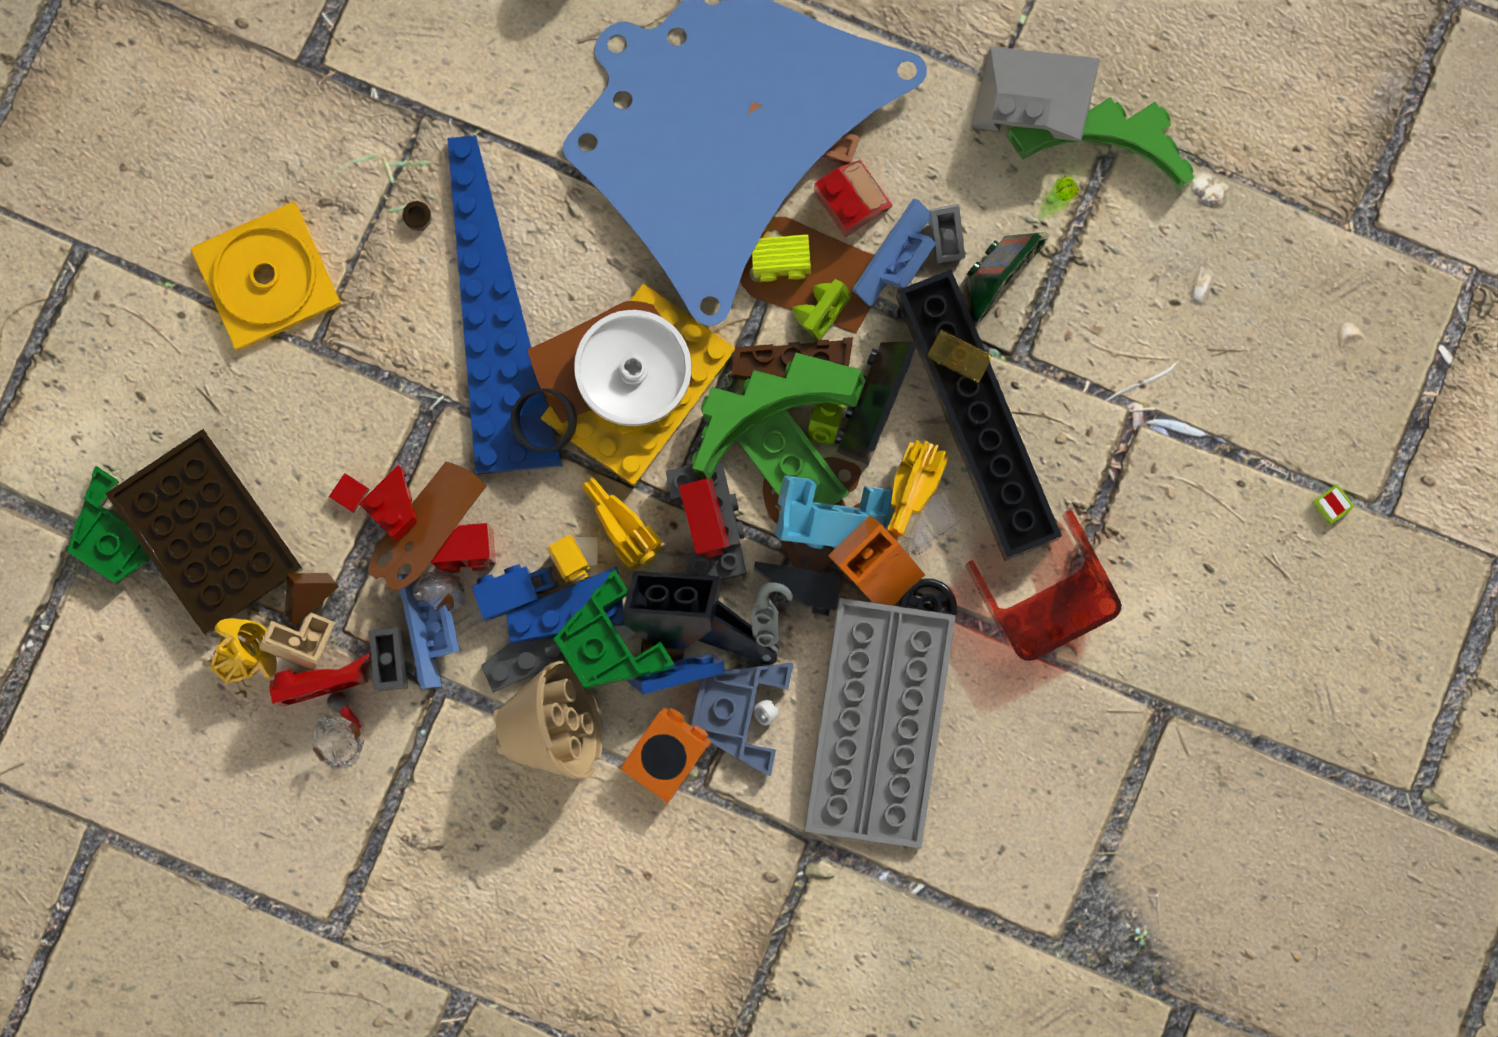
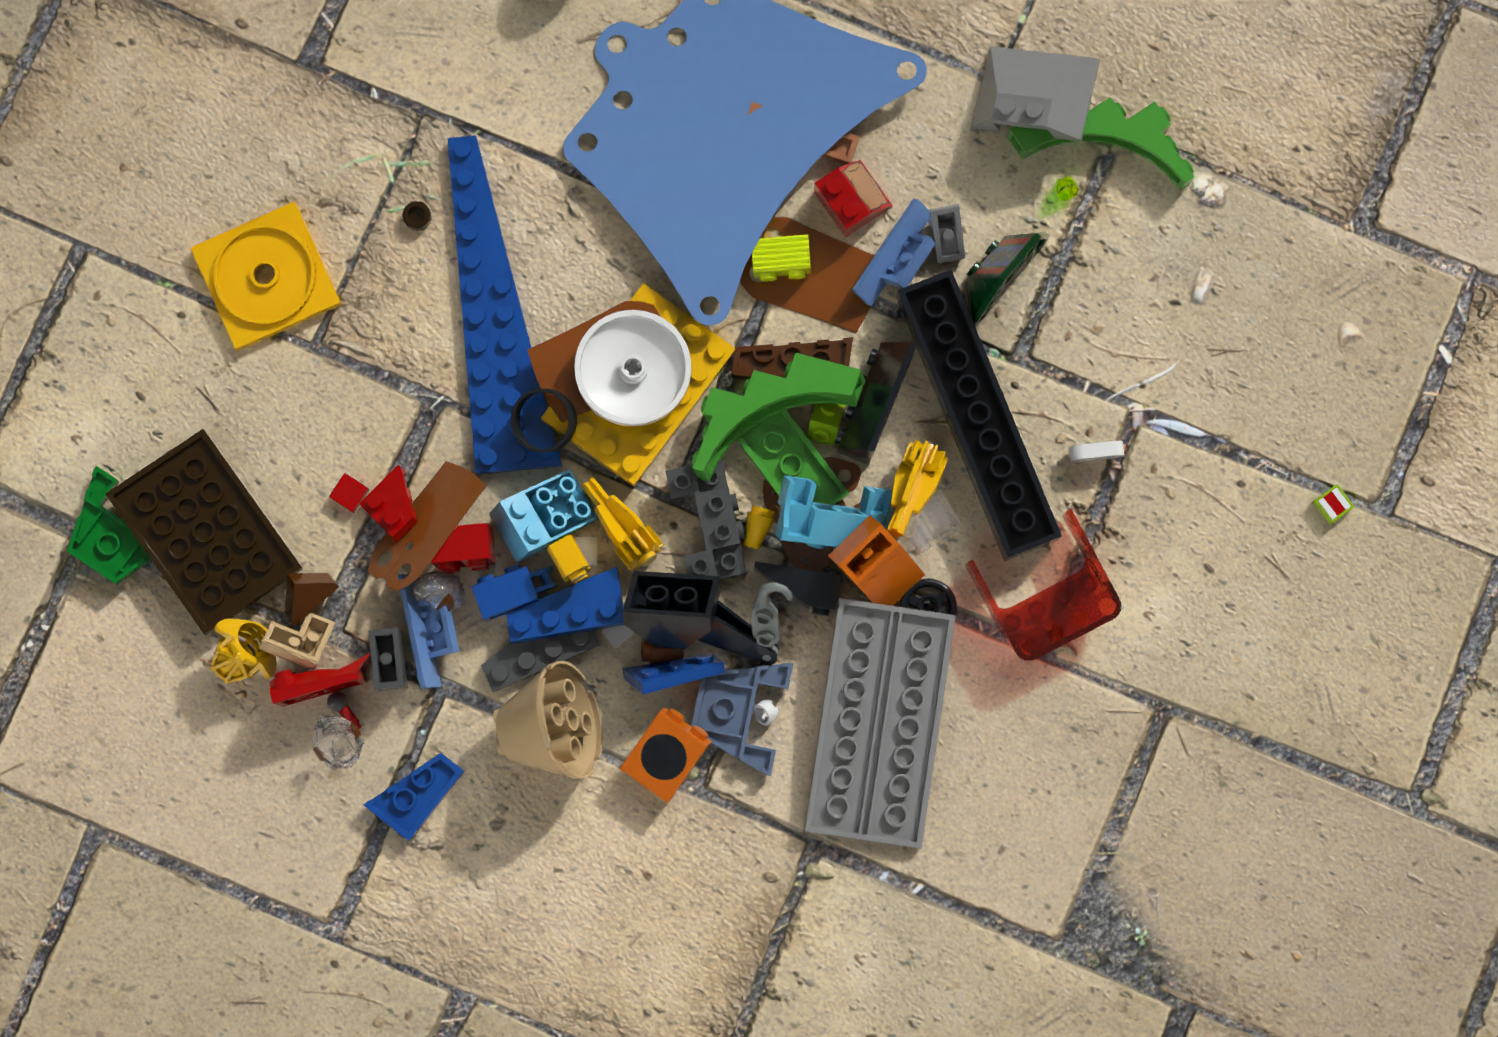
green wing [553,570,675,690] -> none
red brick [679,478,730,558] -> none
lime tile [792,279,852,340] -> none
clear yellow plate [927,330,993,383] -> none
none -> blue wing [363,753,465,841]
none -> medium azure slope [489,469,599,563]
none -> yellow cone [743,505,775,550]
none -> white beam [1068,441,1125,463]

